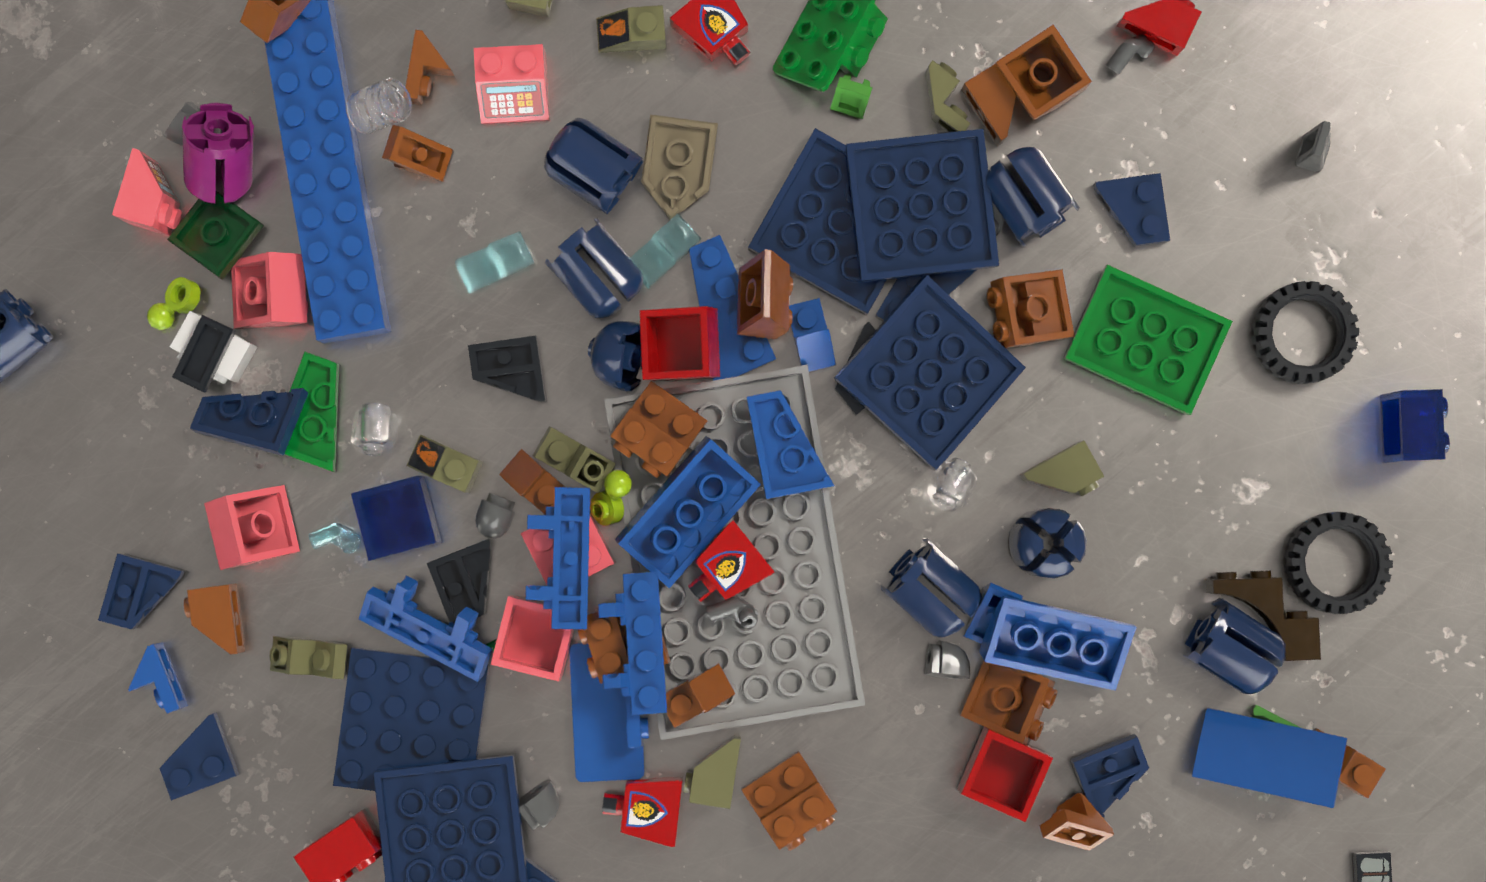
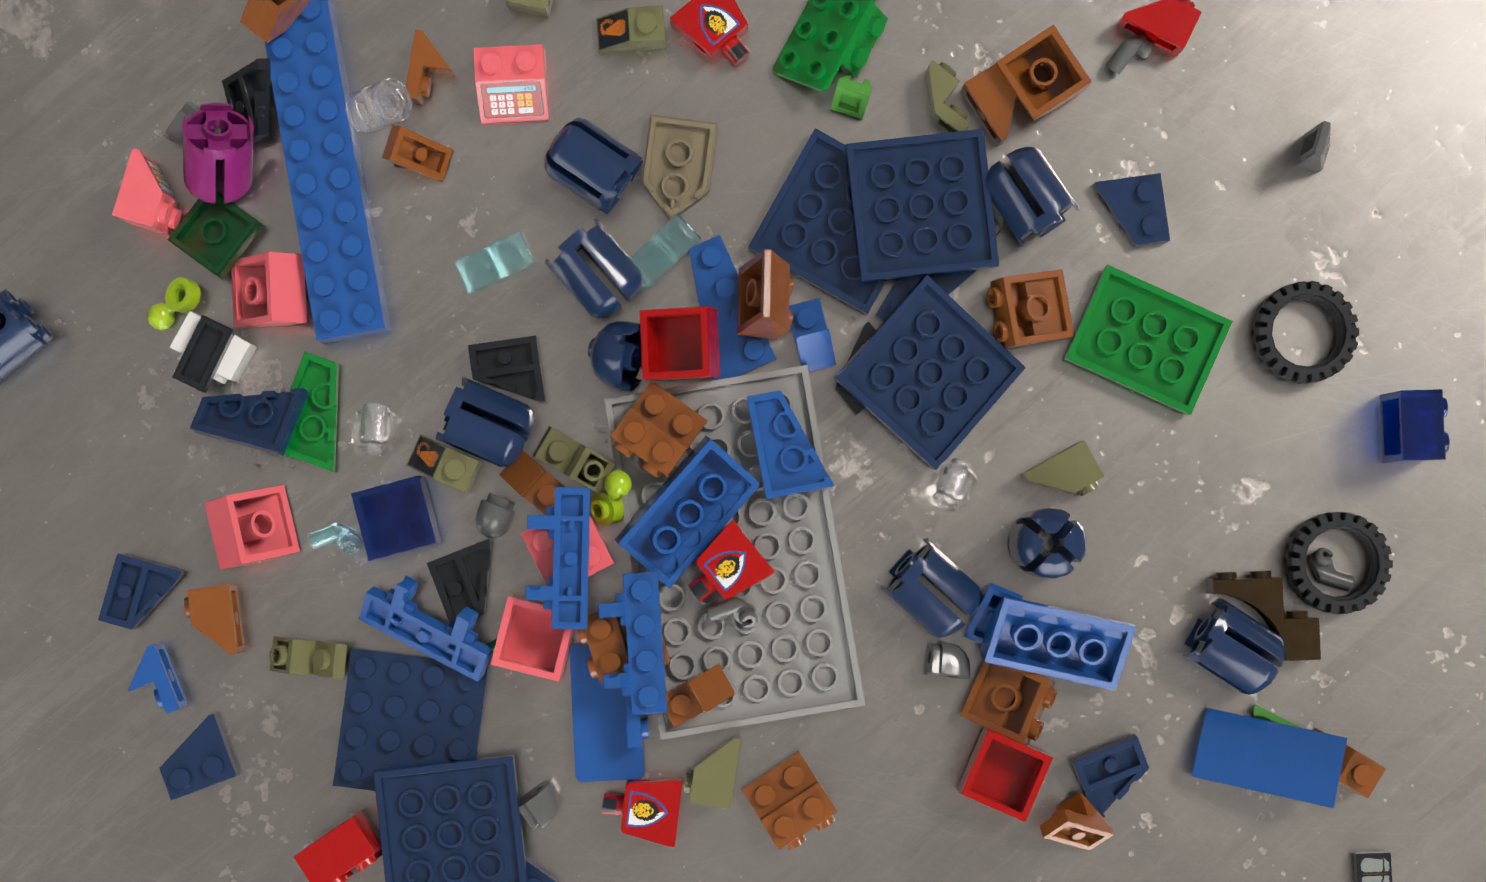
none -> black wing [222,58,271,144]
none -> dark blue cylinder [435,377,534,467]
none -> dark grey arm [1310,548,1354,592]

